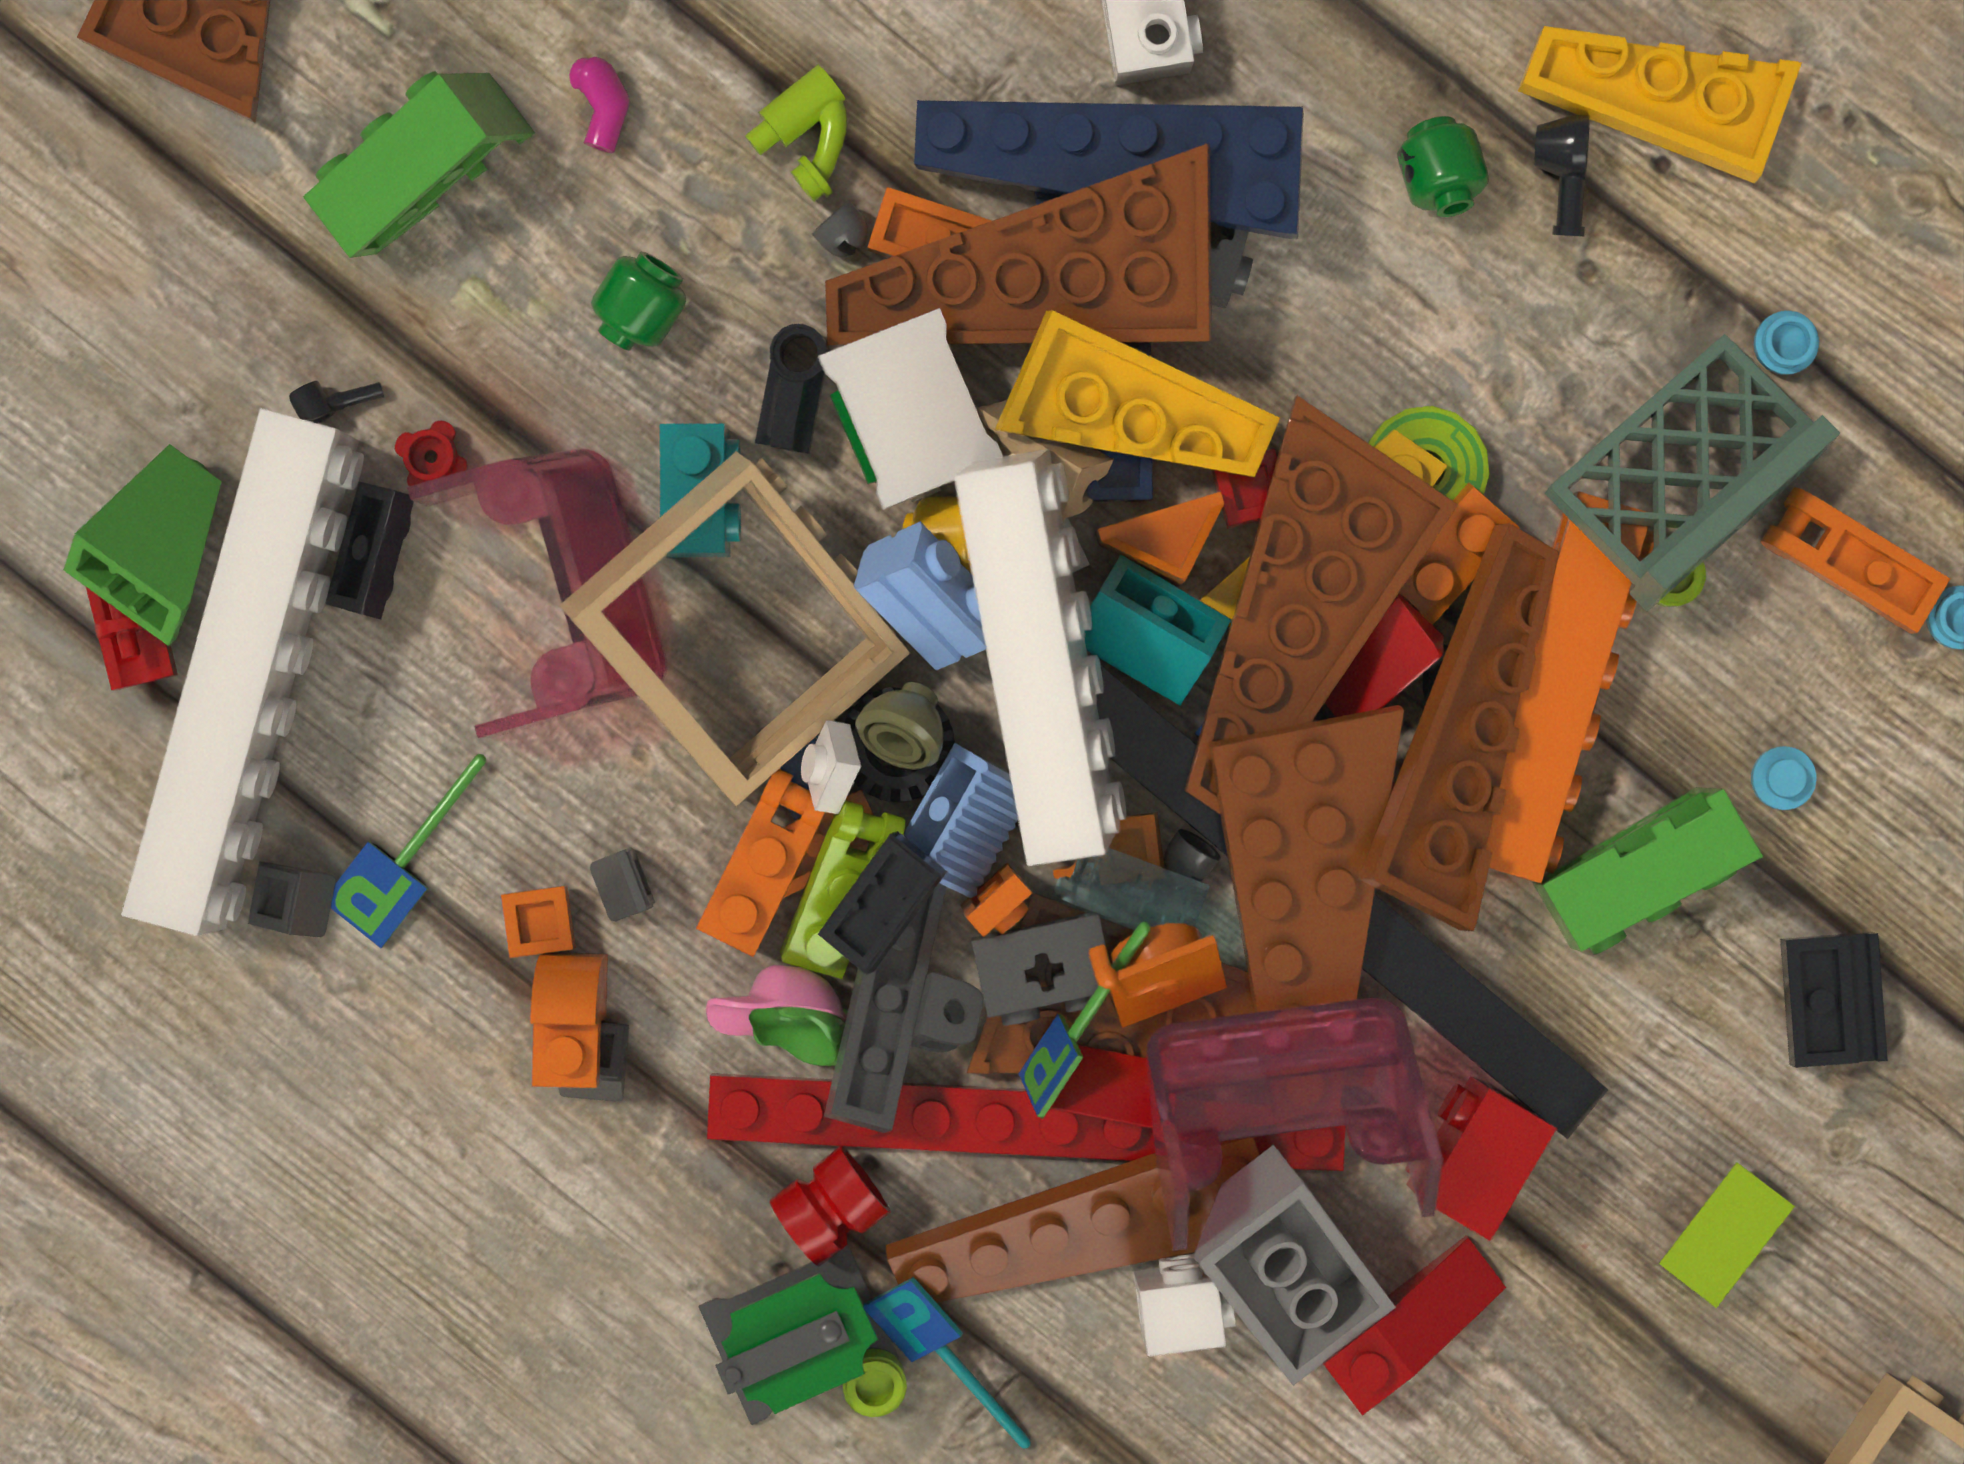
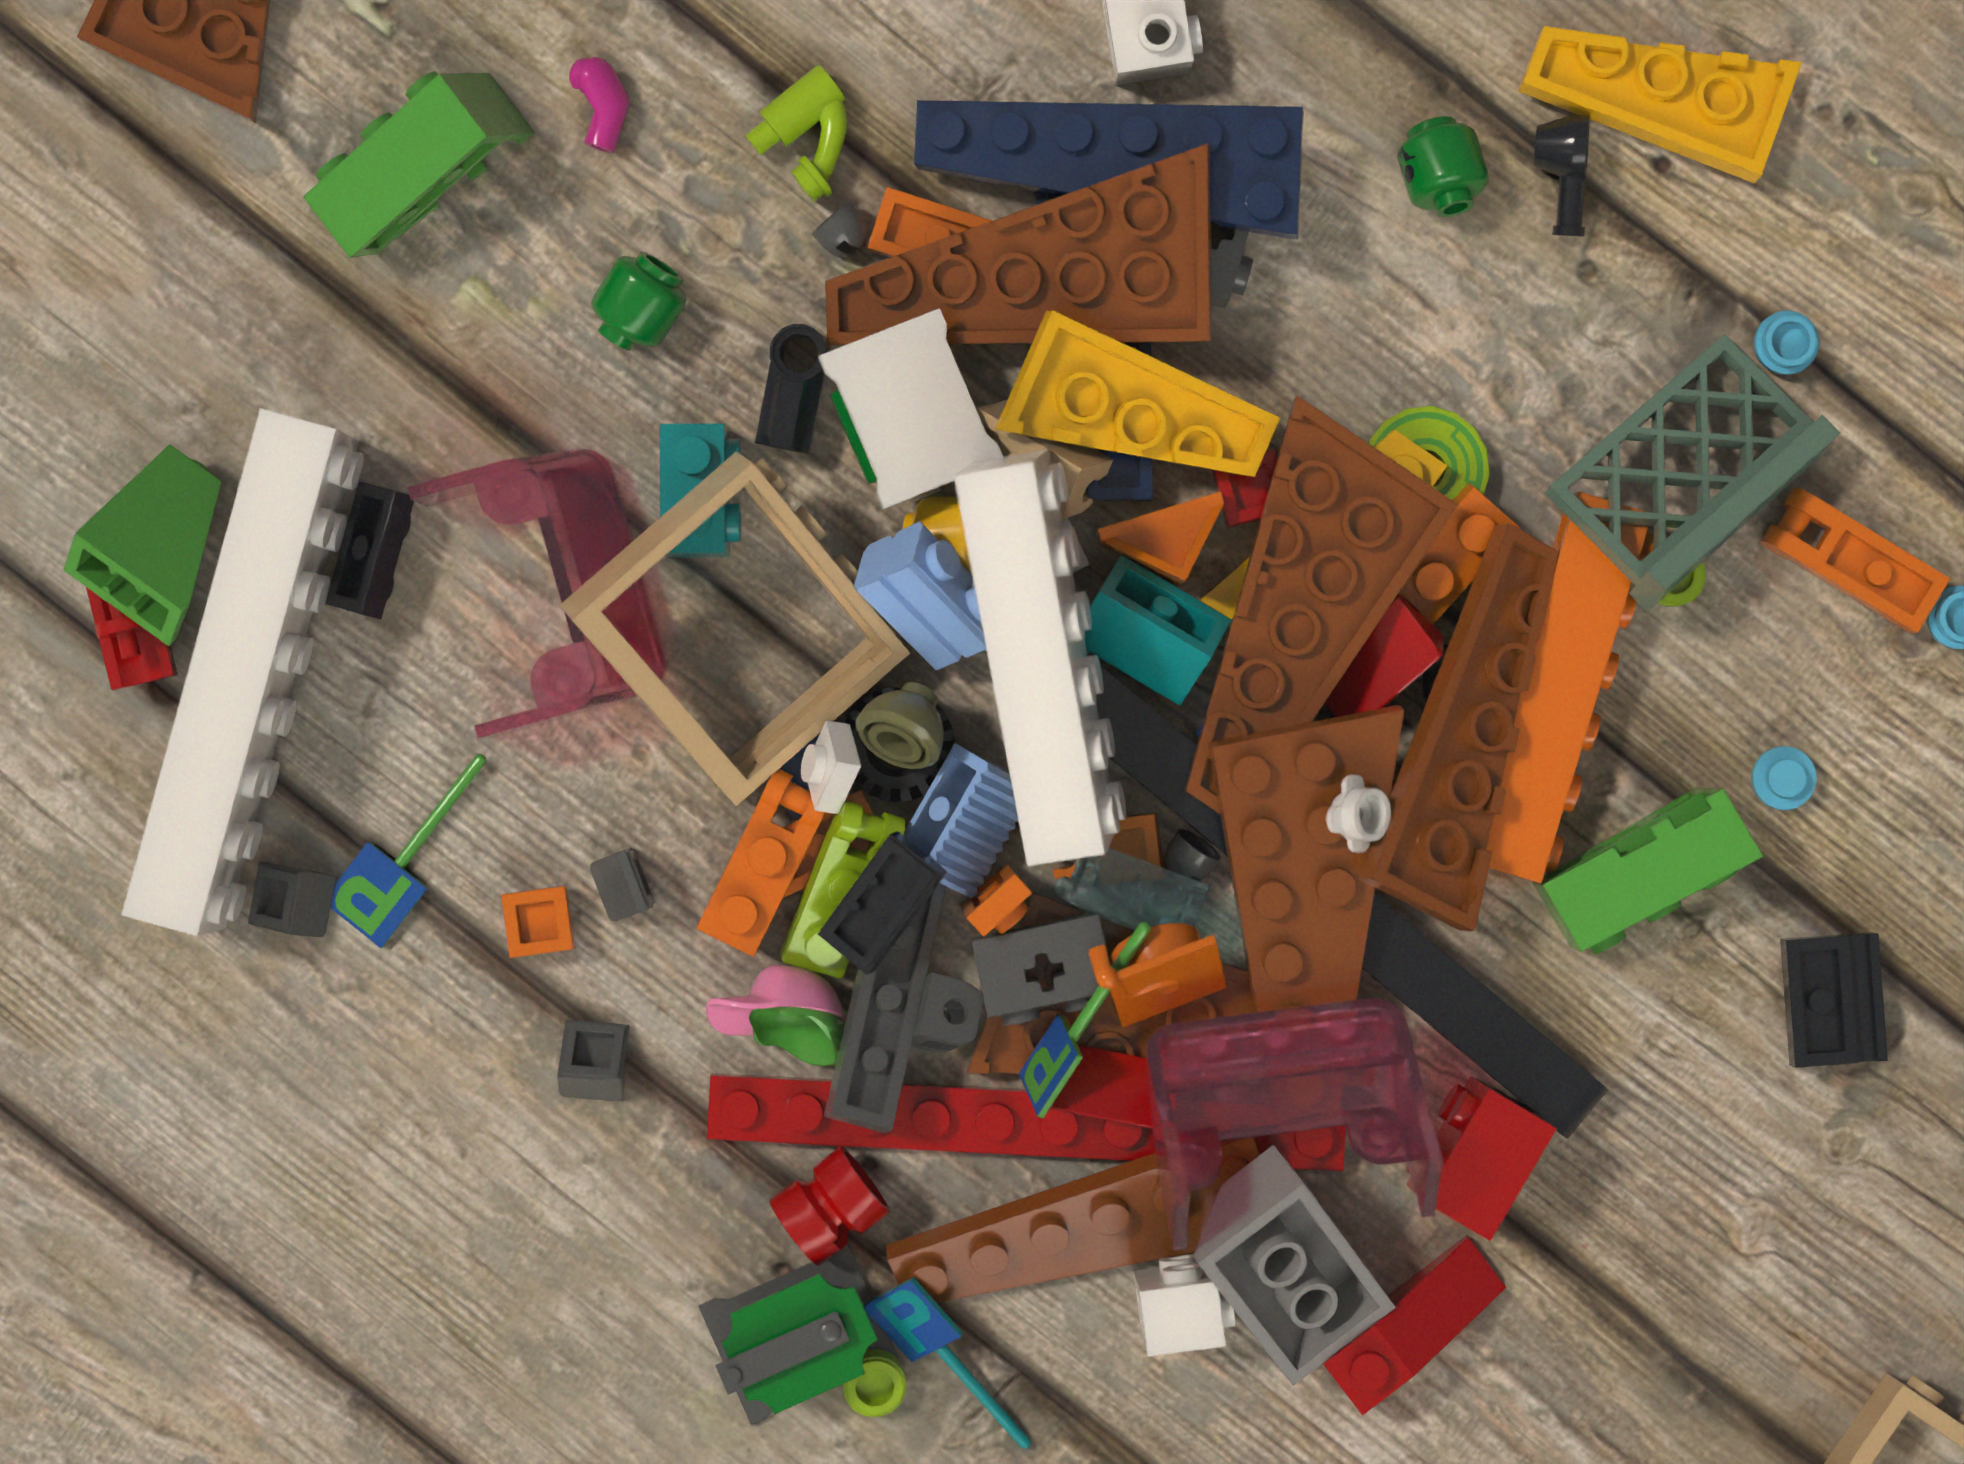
black hand [289,380,384,424] -> none
red plate [395,420,468,493] -> none
orange brick [530,953,608,1088] -> none
lime hinge [1658,1162,1795,1308] -> none
none -> white plate [1326,775,1391,853]

